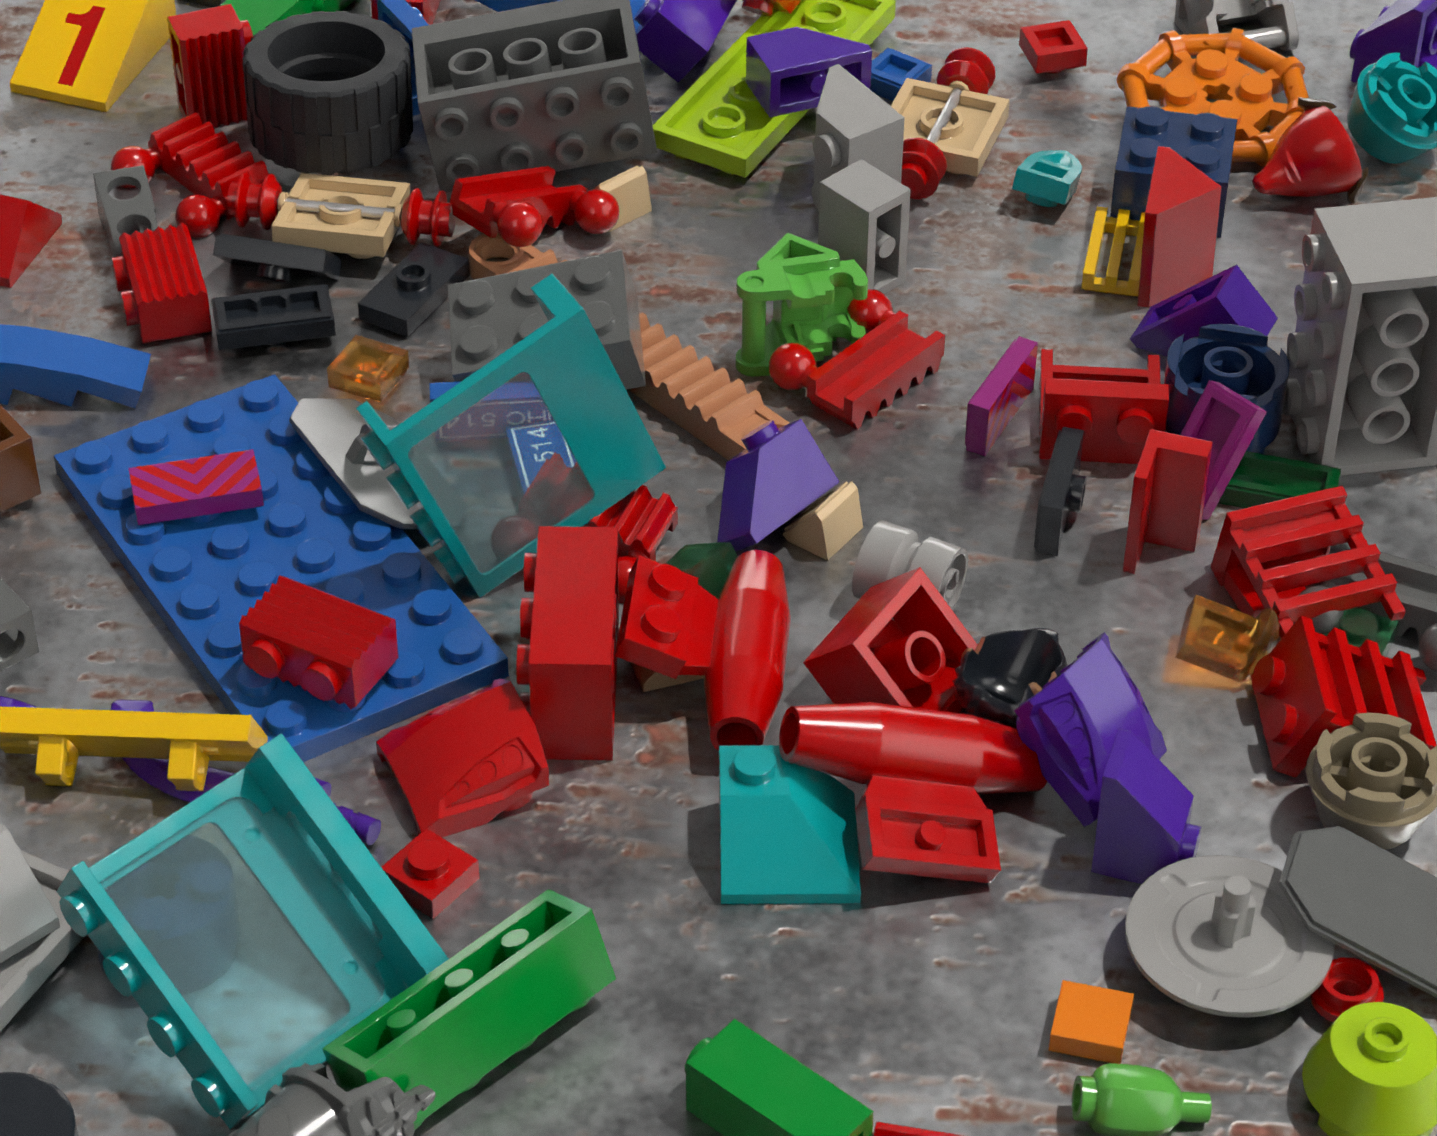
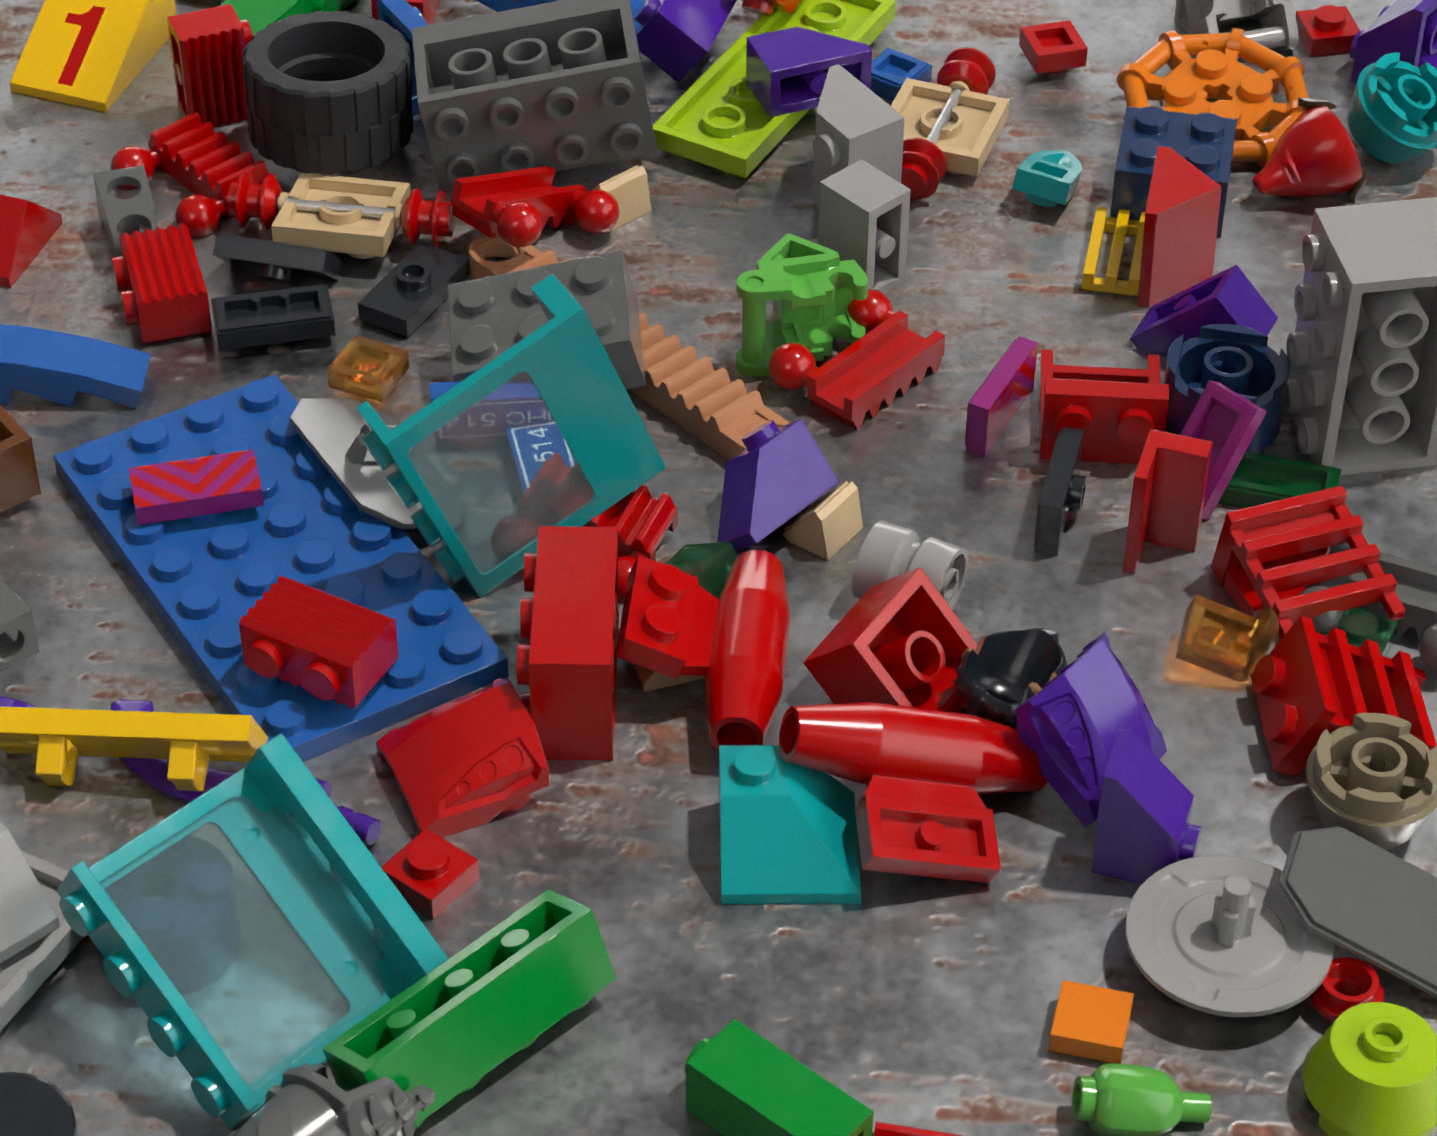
none -> red plate [1296,5,1360,57]

